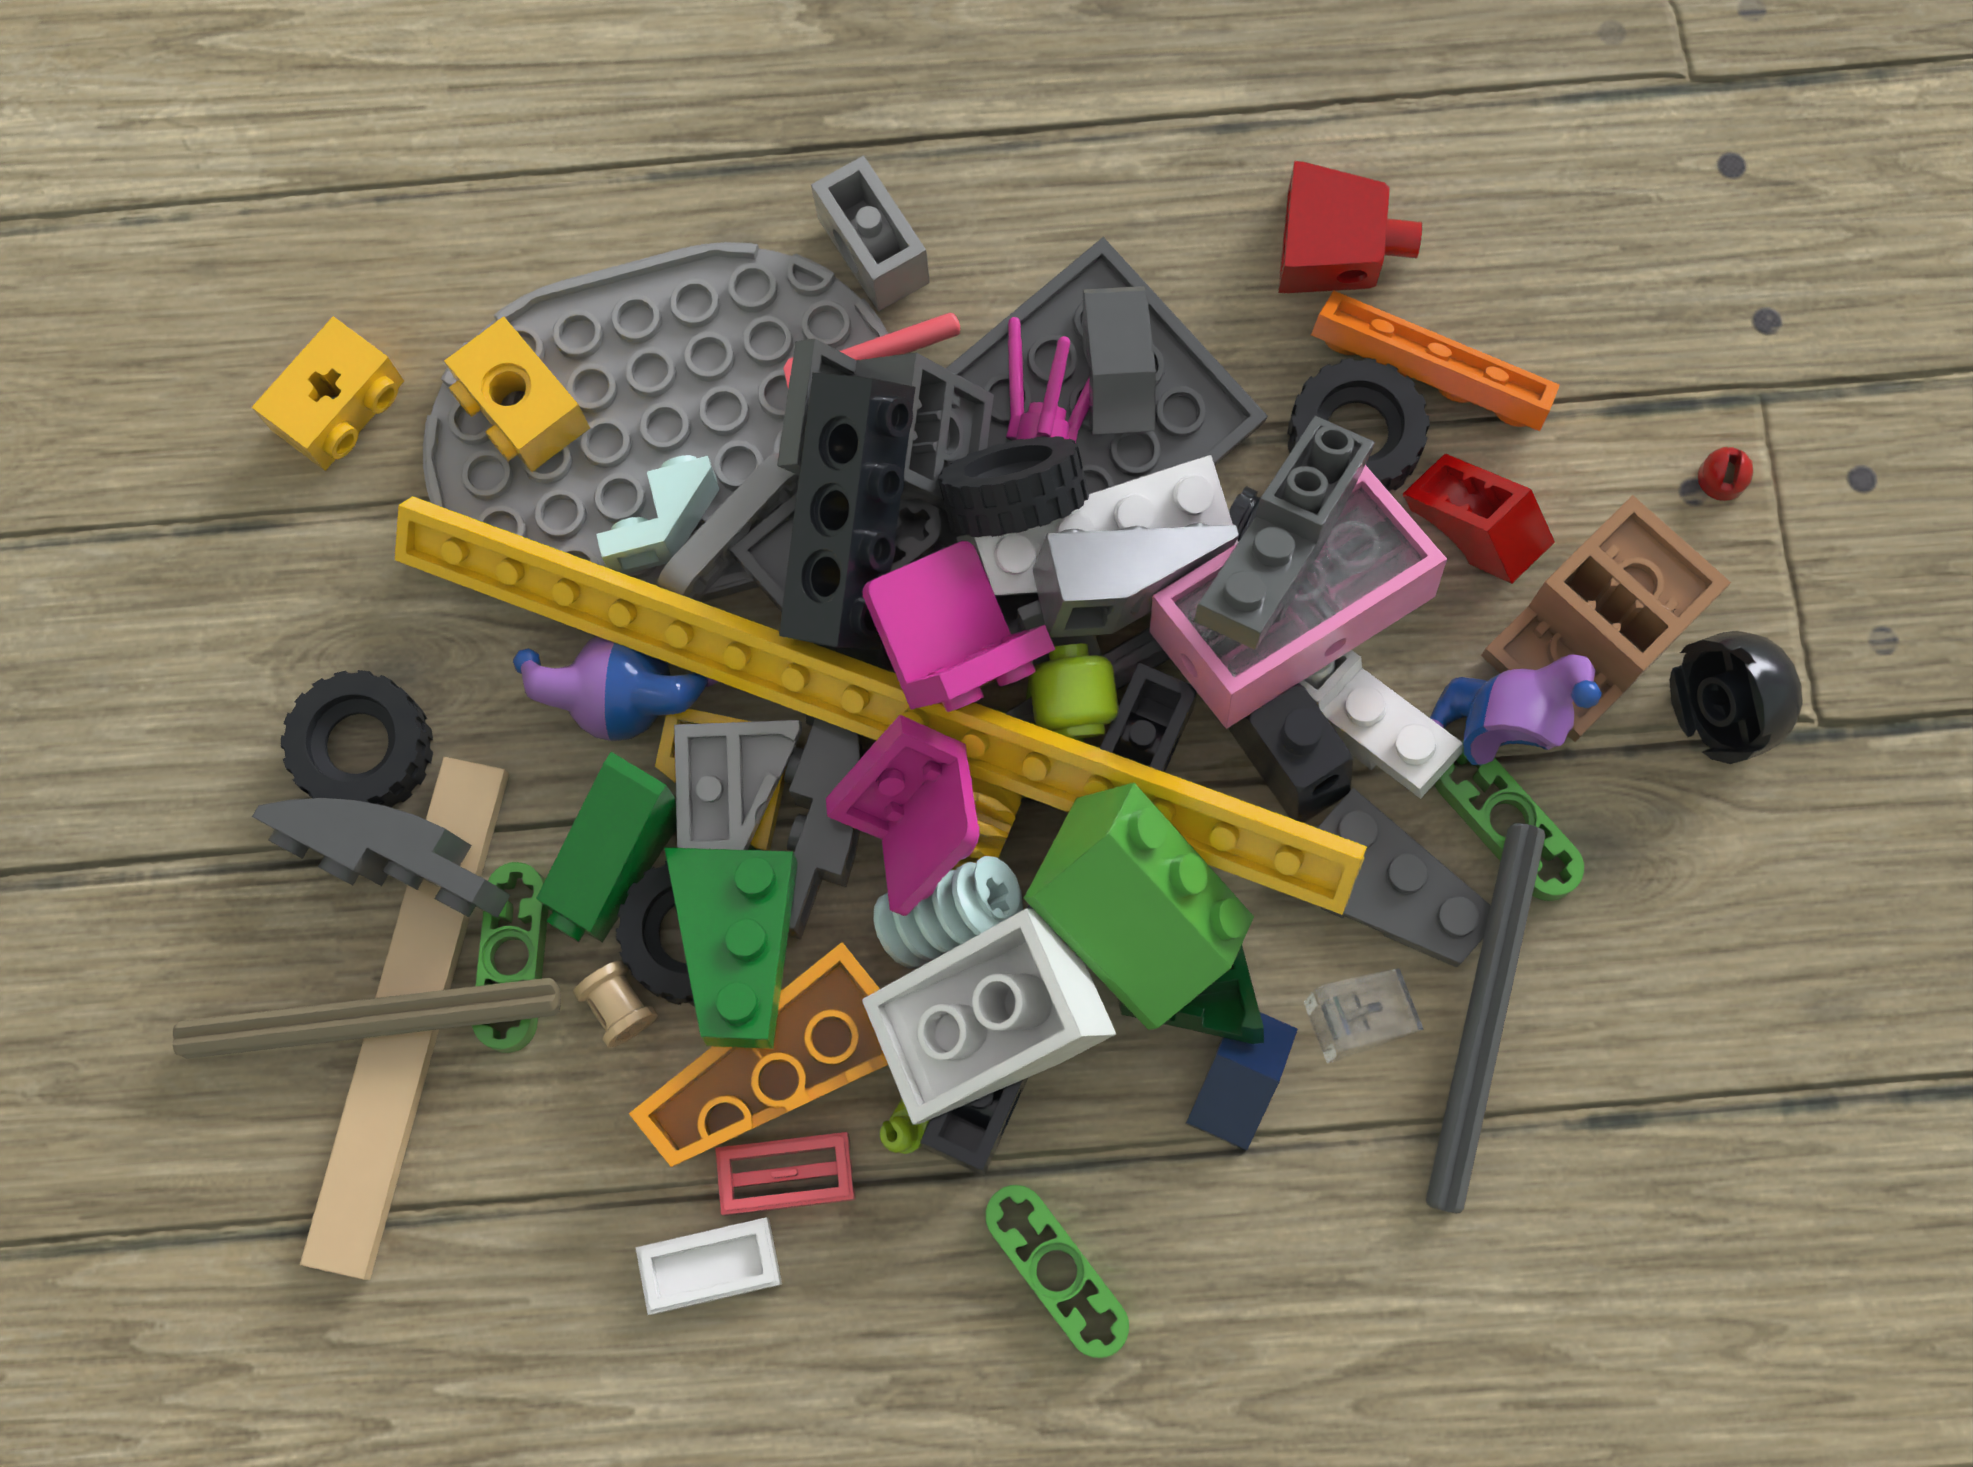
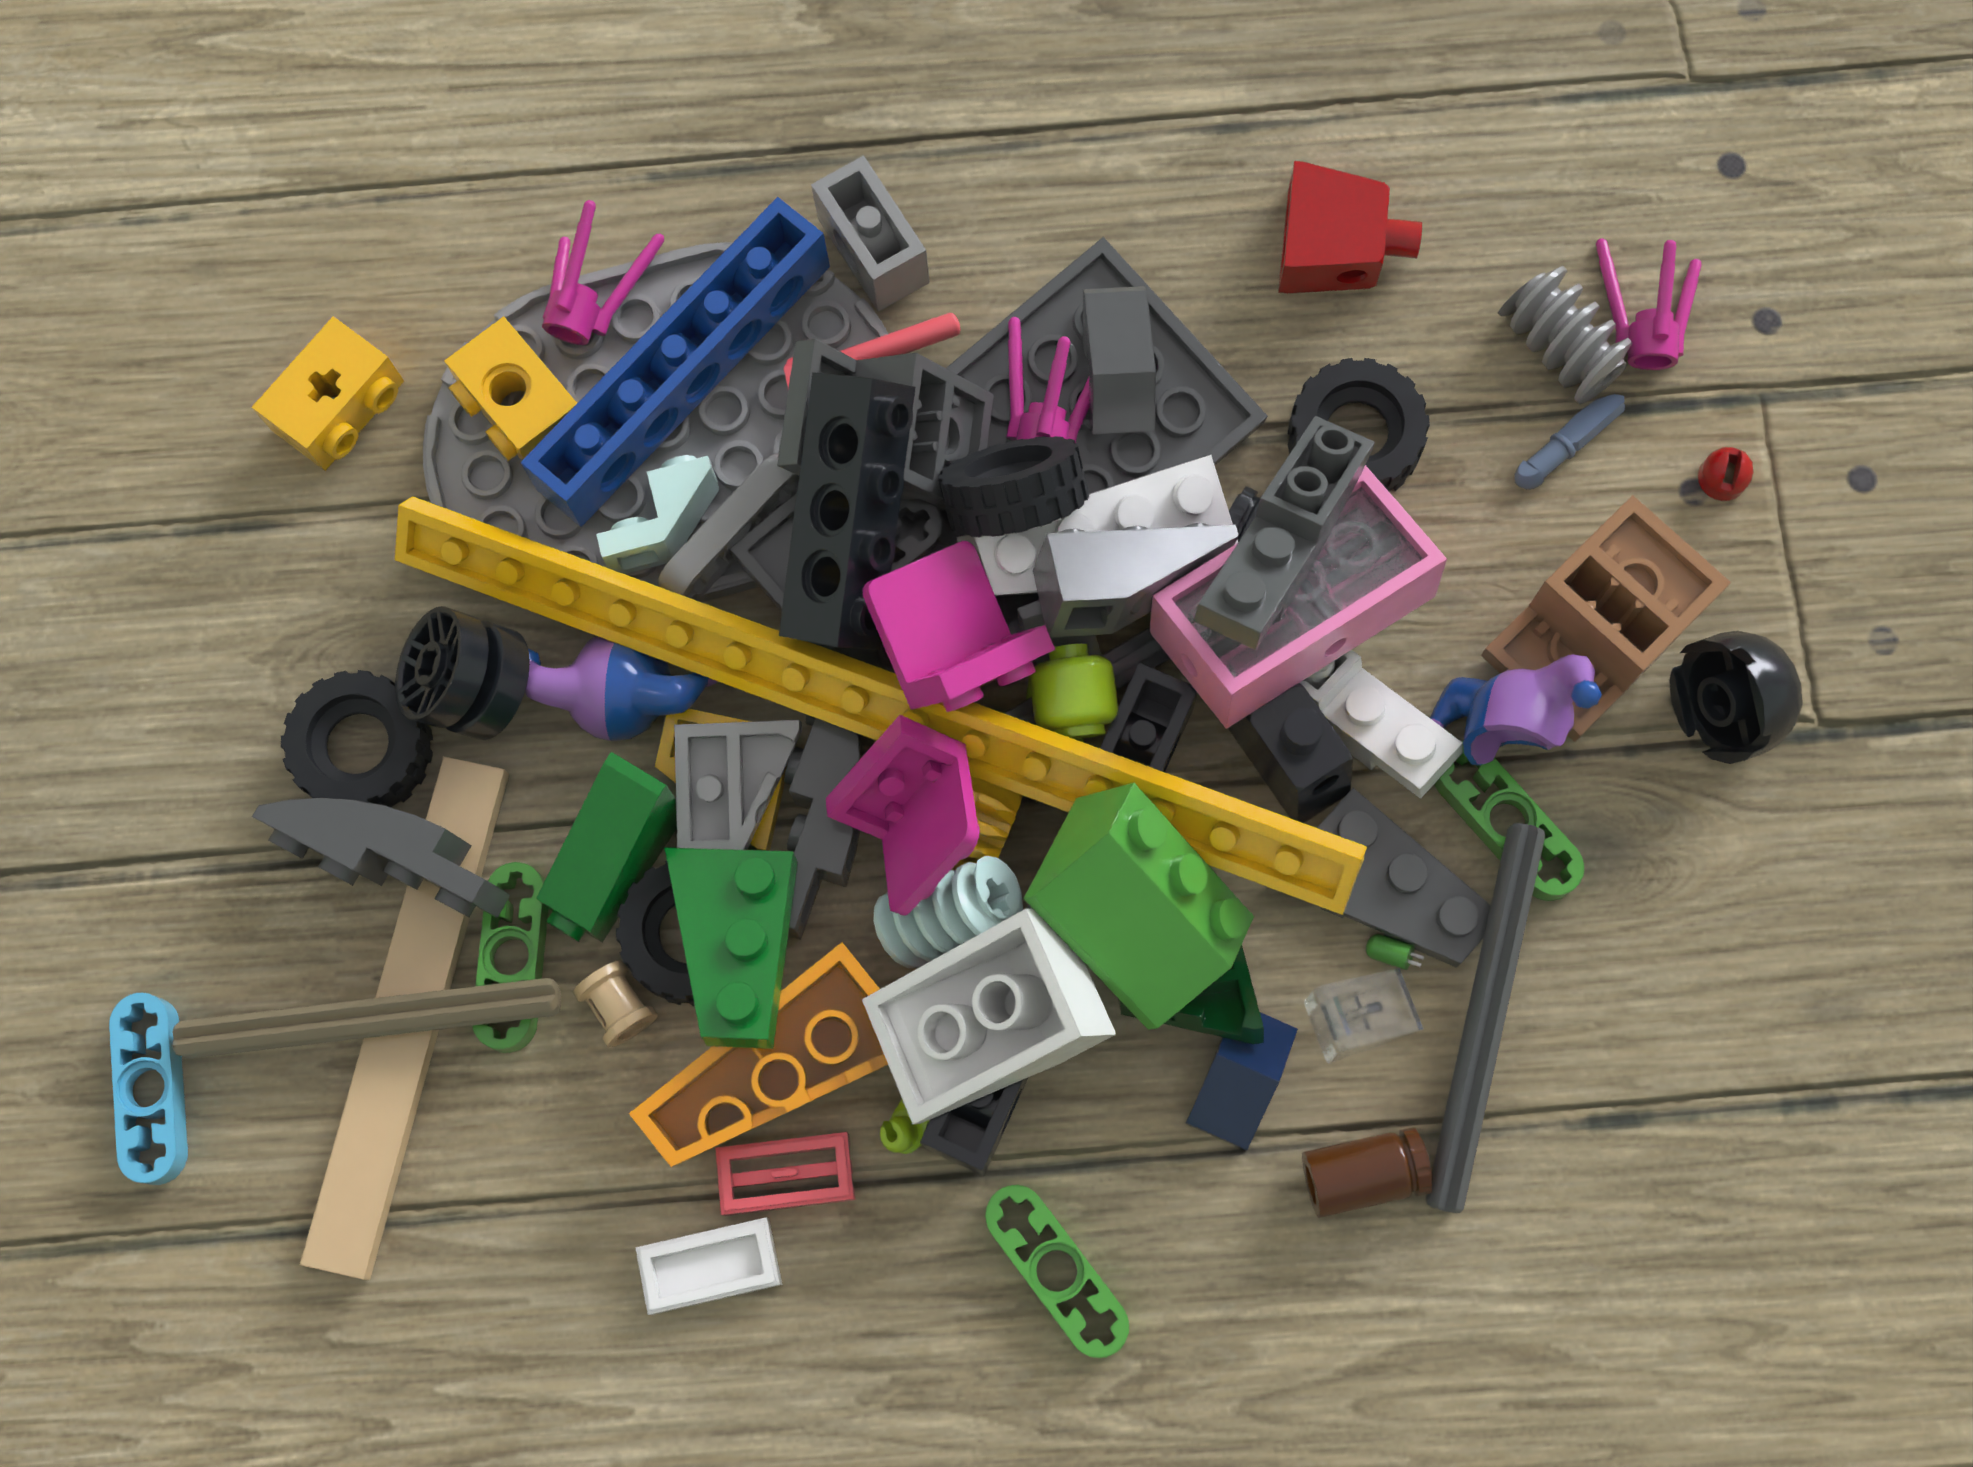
orange plate [1311,290,1560,431] -> none
red arch [1403,453,1555,584] -> none
none -> medium azure beam [109,993,188,1185]
none -> black wheel [395,606,530,740]
none -> blue brick [520,197,830,527]
none -> dark pink plant [542,200,665,345]
none -> reddish brown piece [1302,1127,1432,1218]
none -> bright green piece [1366,934,1424,970]
none -> light grey piece [1498,266,1632,405]
none -> sand blue piece [1515,394,1625,490]
none -> dark pink plant [1596,238,1702,370]

